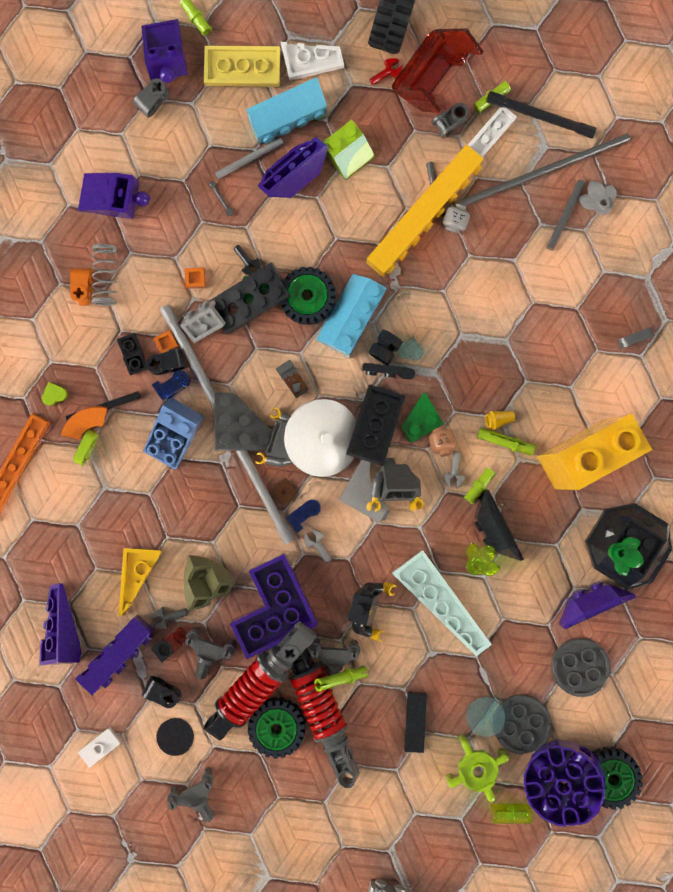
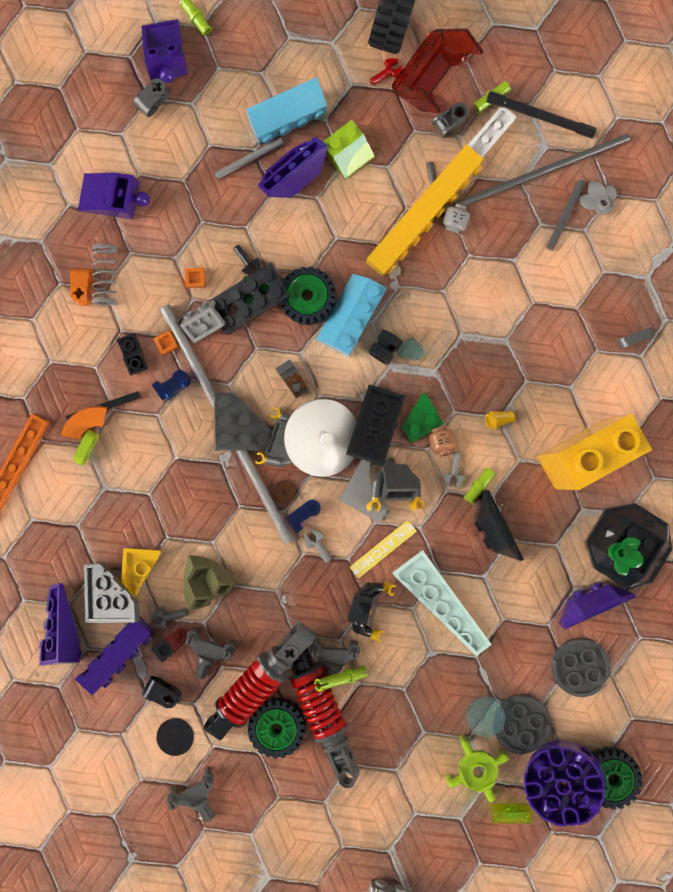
lime tile [42,382,68,406] -> none
white plate [78,727,121,768] -> none
medium blue slope [143,398,205,470] -> none
black piece [146,349,186,375] -> none
light yellow plate [204,46,280,87] -> none
dark grey hinge [209,181,233,216] -> none
dark purple brick [230,553,318,659] -> none
white wing [281,42,344,81] -> none
black hinge [362,363,415,379] -> none
black tile [404,692,427,753] -> none
clear neon green plate [466,543,500,576] -> none
lime pin [477,427,536,456] -> none
none -> plate [84,564,139,623]
none -> light yellow sticker [350,520,417,578]

